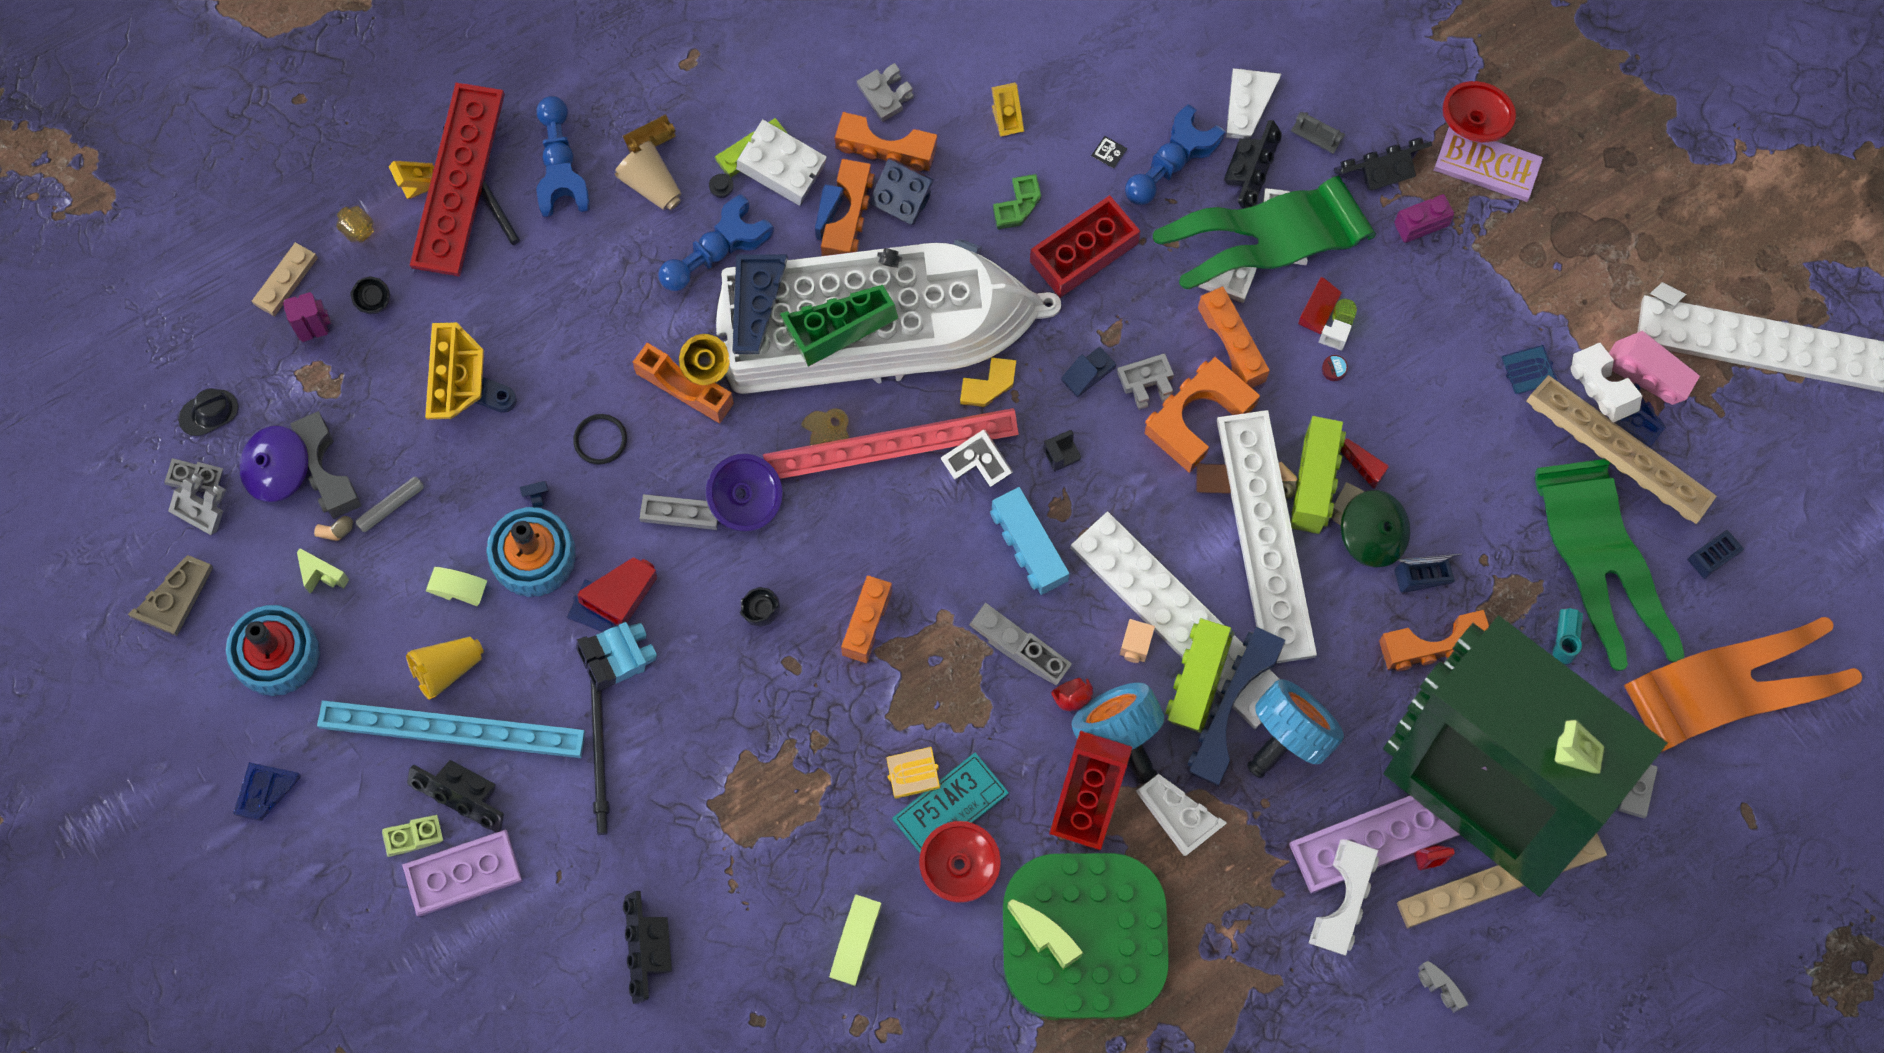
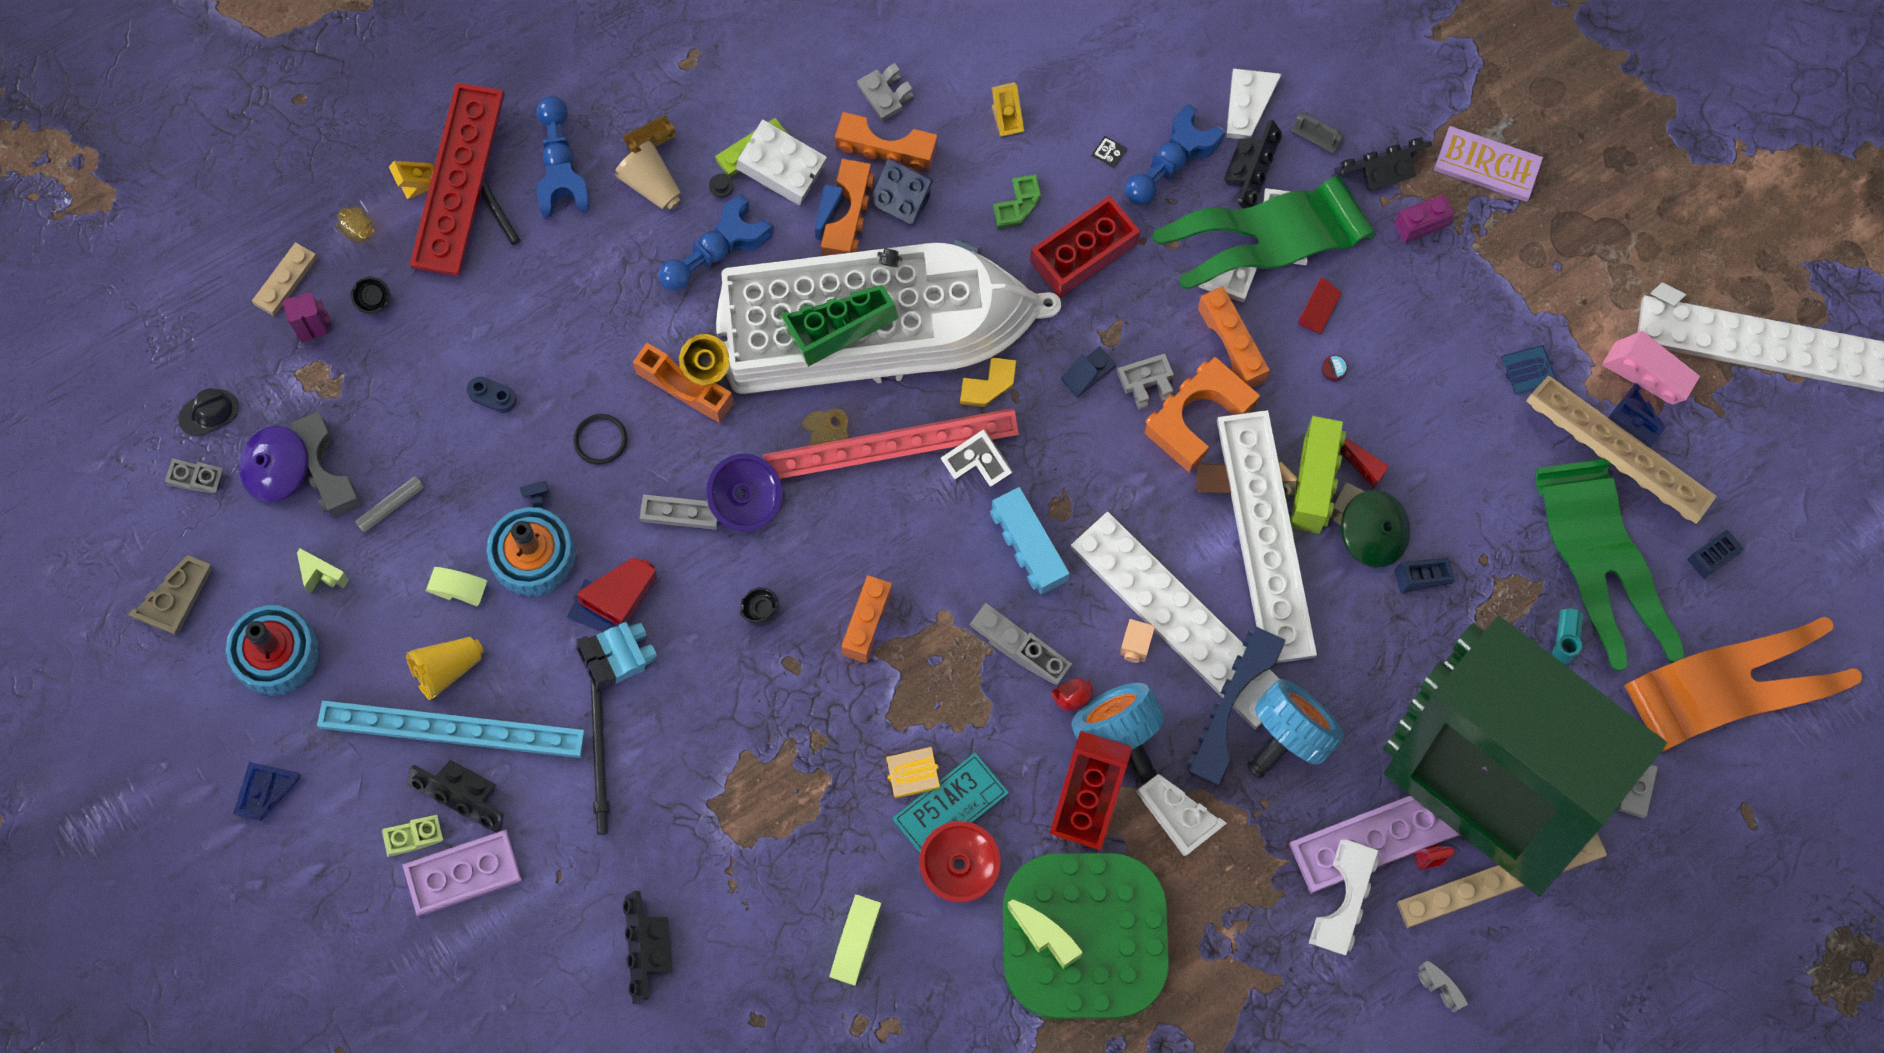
light grey plate [168,473,226,535] -> none
arm [314,516,353,541] -> none
yellow wedge [425,322,484,420] -> none
dark blue wing [732,254,788,354] -> none
black panel [1043,430,1081,472] -> none
lime brick [1165,618,1234,733] -> none
leg [1319,299,1357,351] -> none
orange arch [1379,610,1489,671] -> none
sticker [1398,554,1459,564] -> none
red dish [1442,81,1516,143] -> none
yellowish green slope [1555,720,1604,773] -> none
white arch [1571,343,1642,423] -> none

